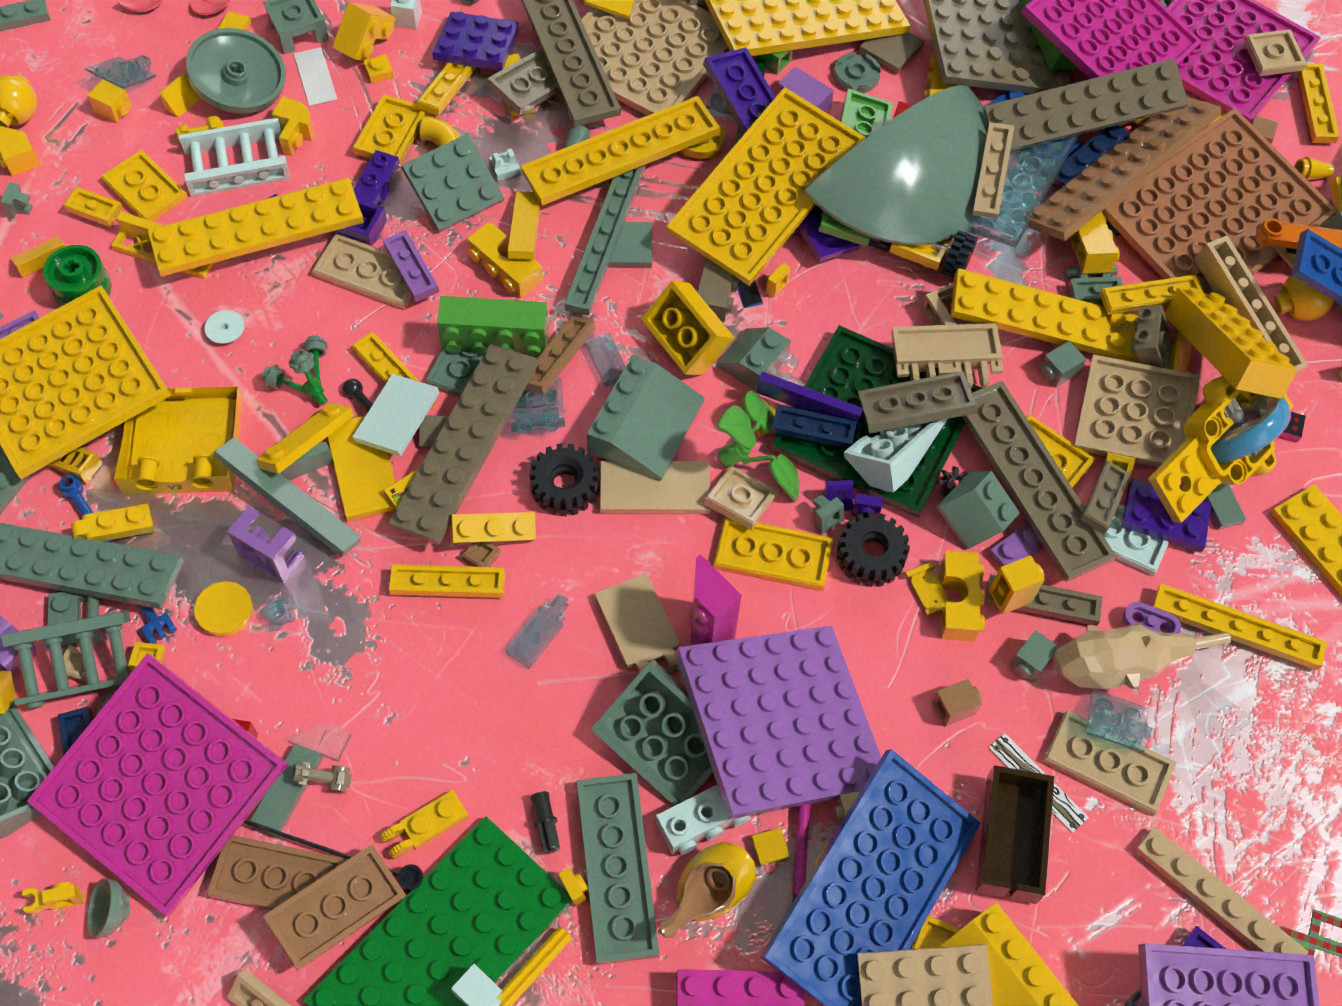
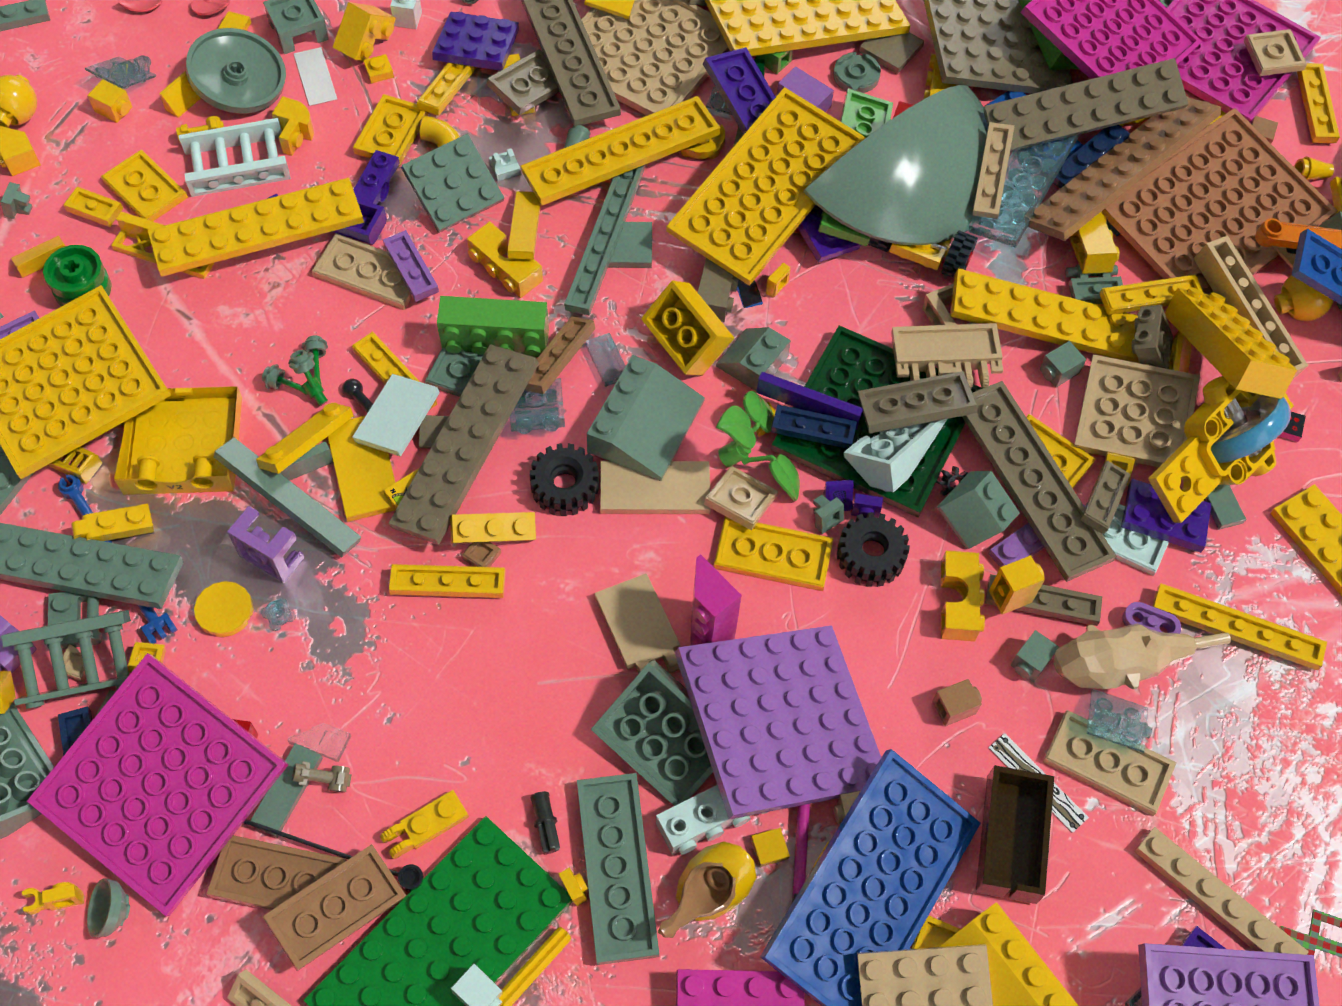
light aqua piece [205,310,245,344] -> none
clear light blue hinge [505,593,569,669] -> none
yellow piece [905,561,954,616] -> none

